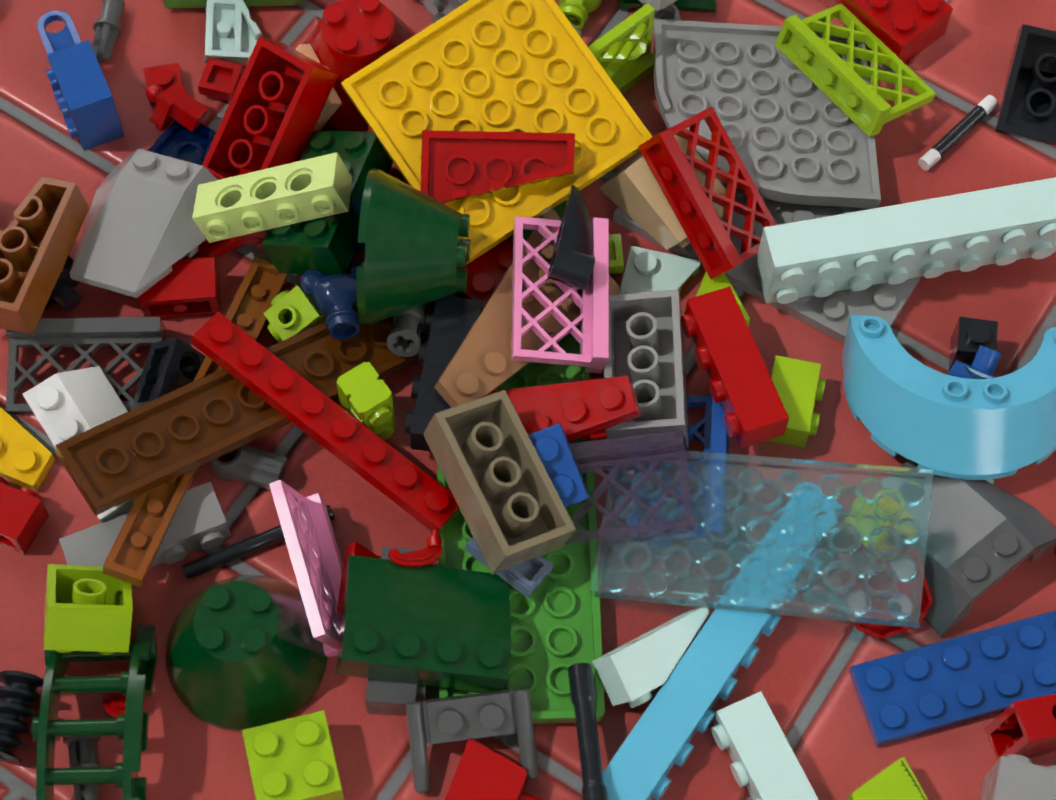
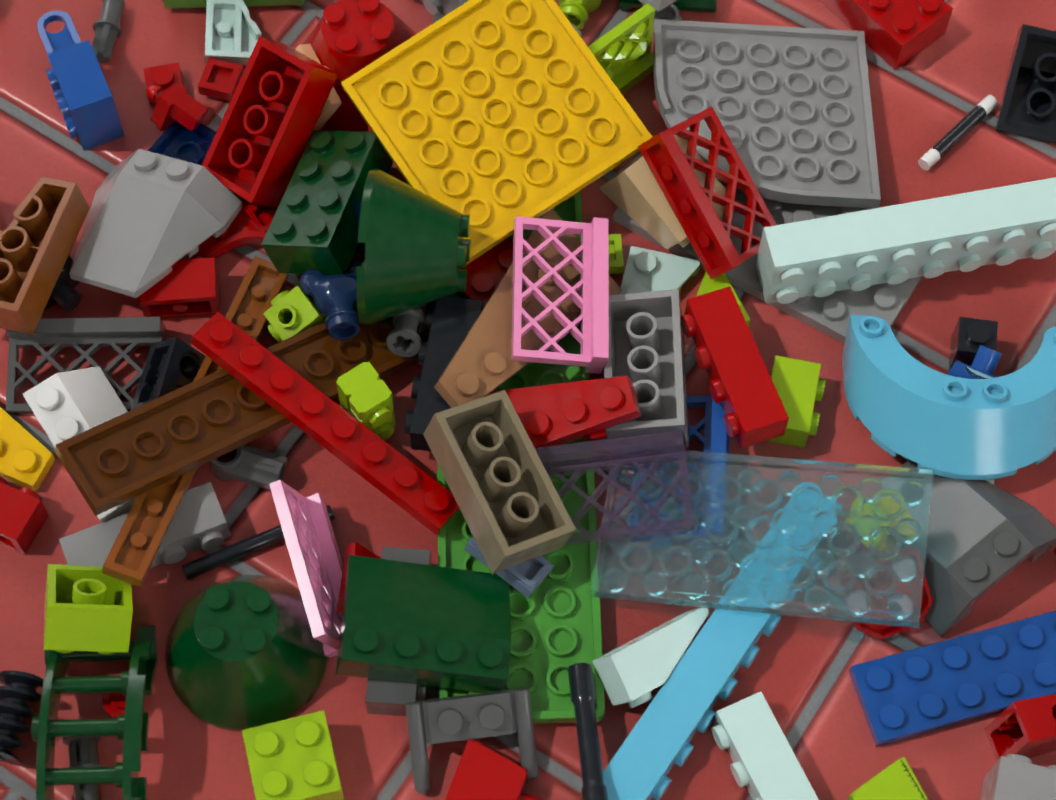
yellowish green brick [192,152,352,243] -> none
red piece [388,529,443,567] -> none
red wing [420,130,575,203] -> none
blue plate [528,423,590,507] -> none
black piece [547,185,595,290] -> none
lime fence [775,3,937,138] -> none

